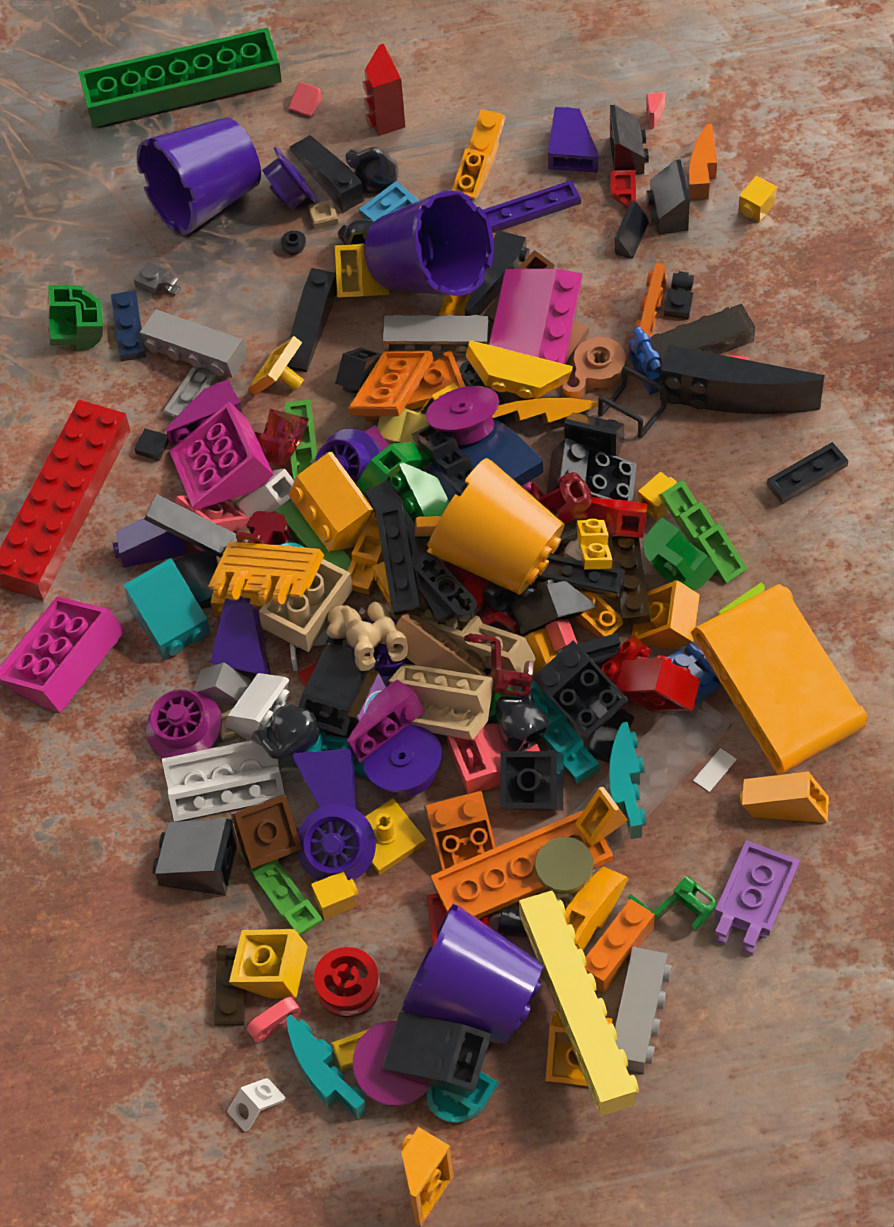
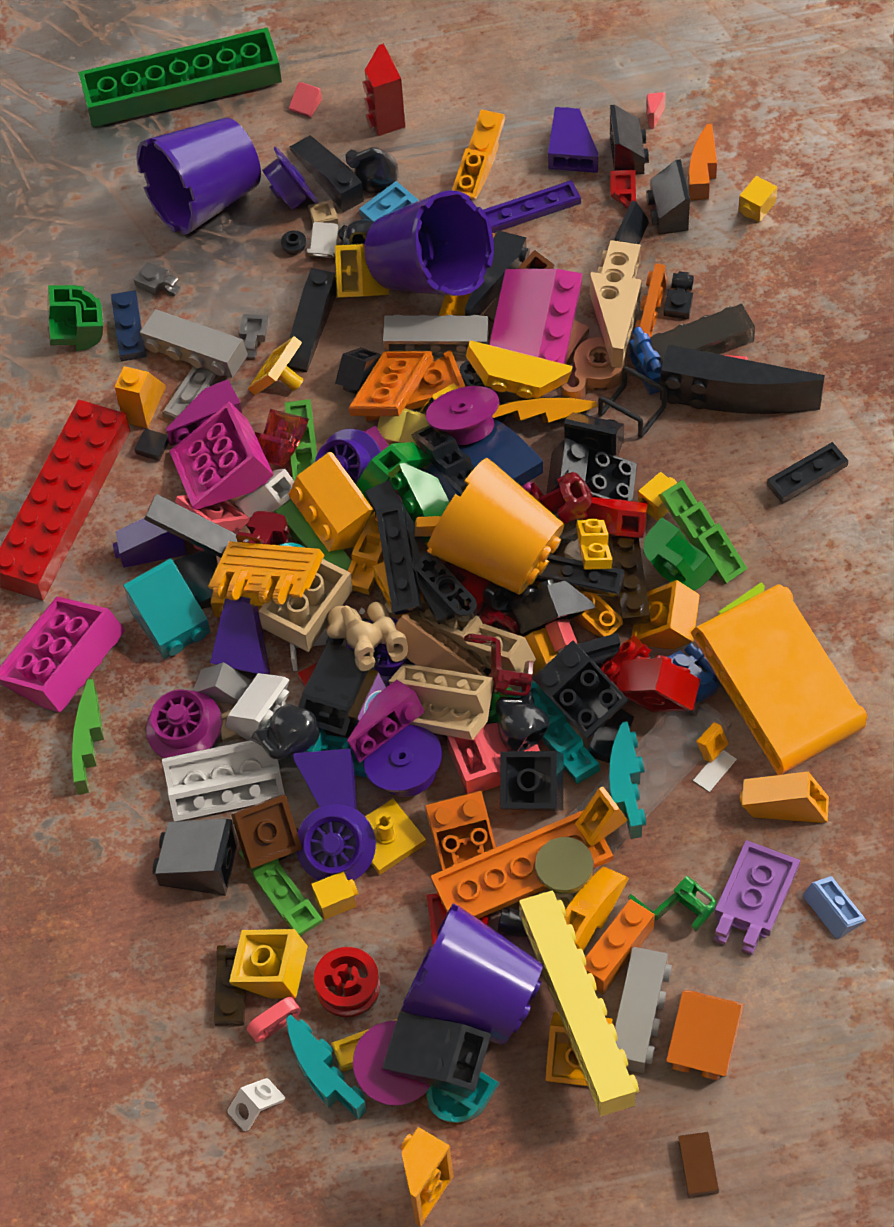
none -> bright green slope [72,679,104,795]
none -> light orange slope [114,366,166,429]
none -> flat silver plate [239,314,269,359]
none -> white bracket [306,222,338,258]
none -> tan brick [589,240,642,368]
none -> orange slope [666,990,745,1080]
none -> reddish brown tile [678,1132,719,1198]
none -> light orange tile [696,722,729,763]
none -> medium blue slope [803,876,866,939]

